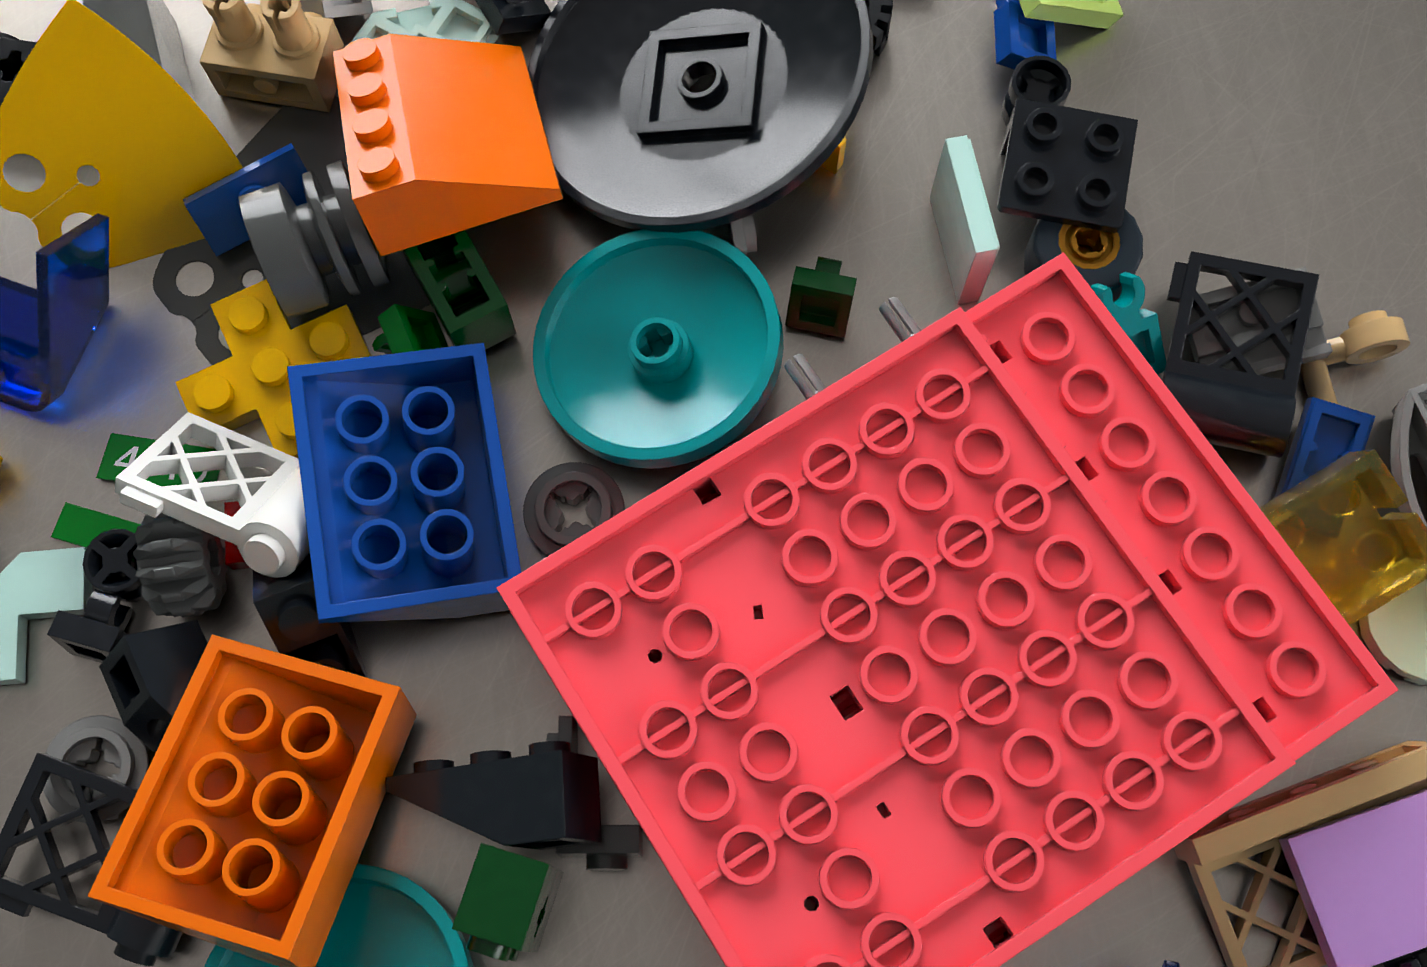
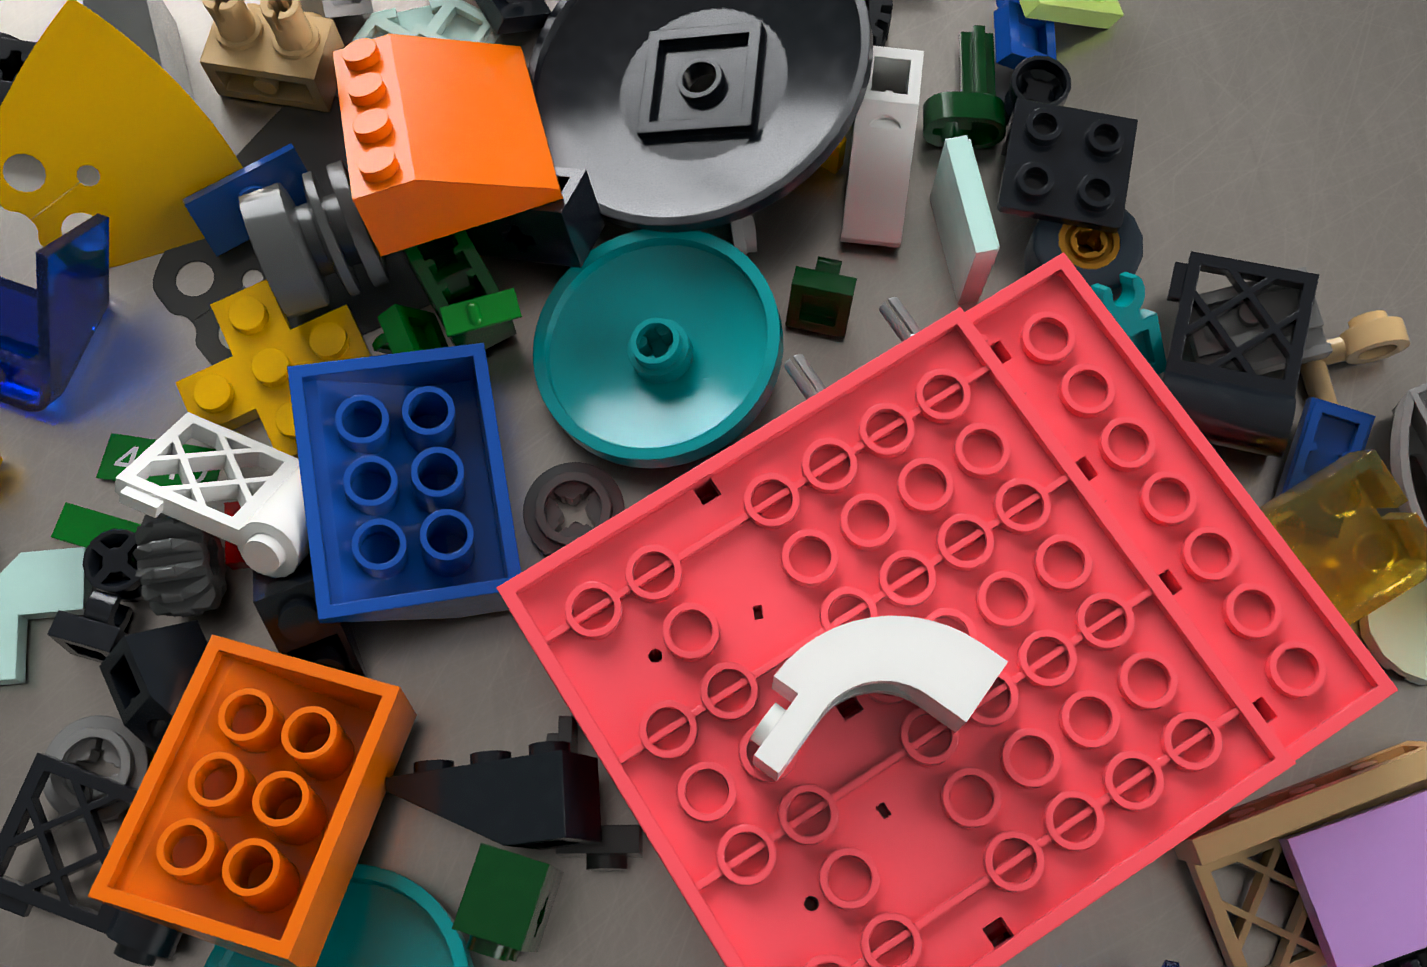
none -> green piece [440,288,522,338]
none -> black brick [466,166,605,268]
none -> white arch [750,616,1008,781]
none -> white slope [840,46,924,248]
none -> dark green piece [923,25,1006,149]

